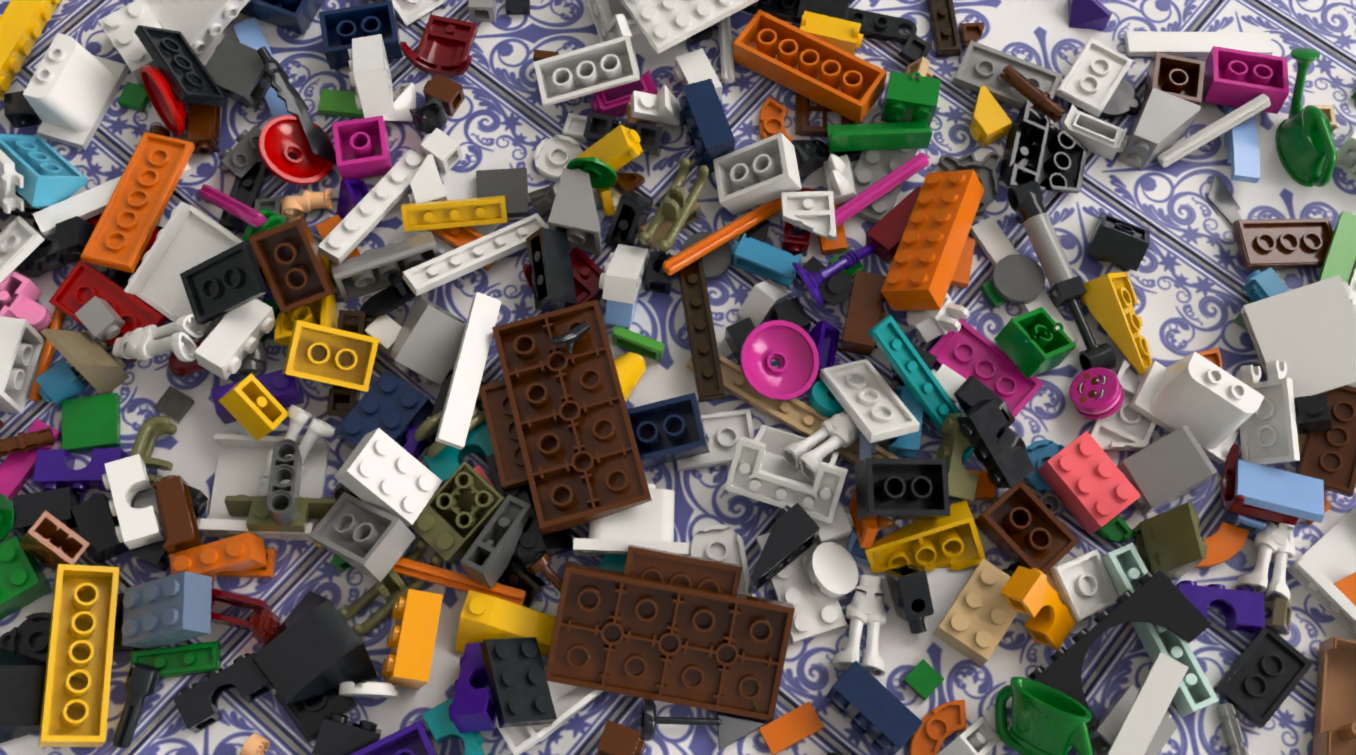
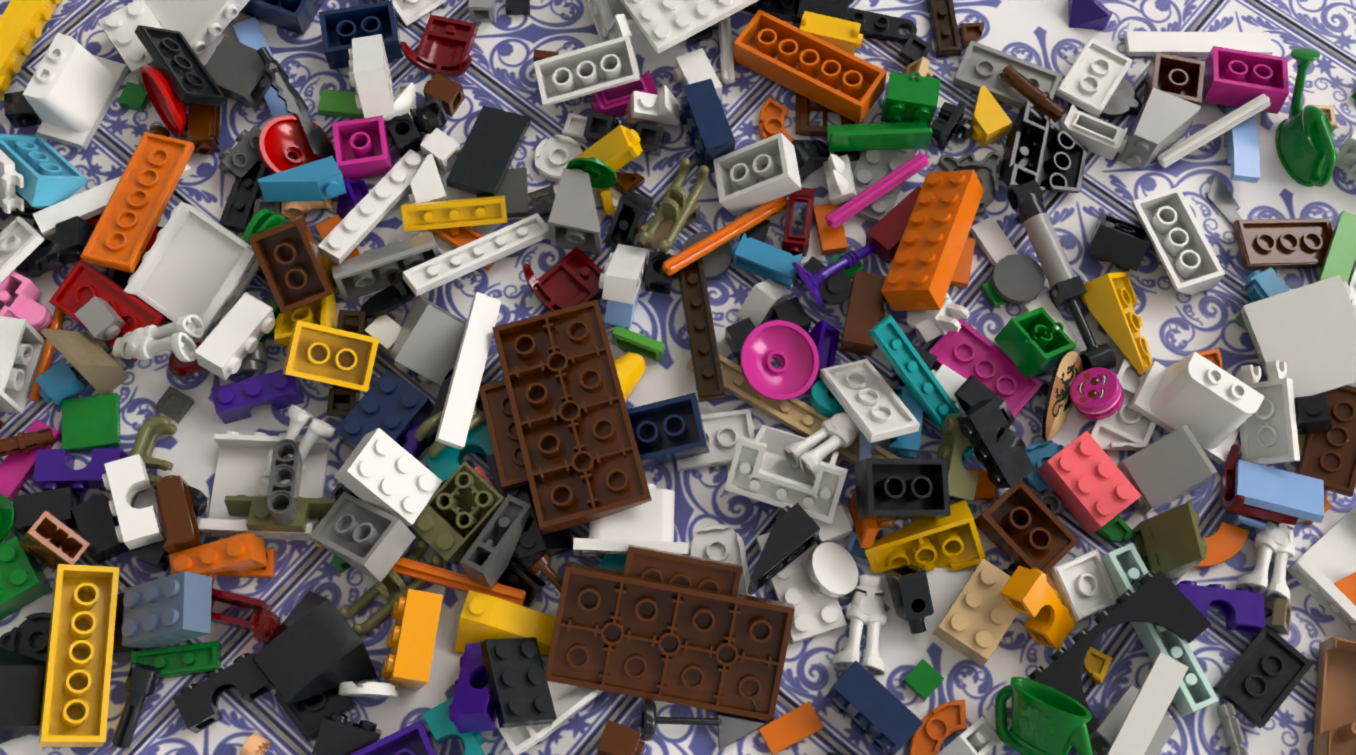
black plate [180,242,267,324] -> none
dark pink axle [197,184,266,228] -> none
yellow brick [218,373,288,441] -> none
black brick [526,227,577,312] -> none
black bar [552,321,590,354] -> none
white wing [781,191,836,241] -> none
none -> dark azure slope [257,156,347,202]
none -> black brick [385,113,422,158]
none -> black tile [446,106,530,197]
none -> black hips [930,100,973,150]
none -> shield [1040,351,1083,441]
none -> yellow tile [1083,646,1113,685]
none -> white slope [1131,187,1225,295]

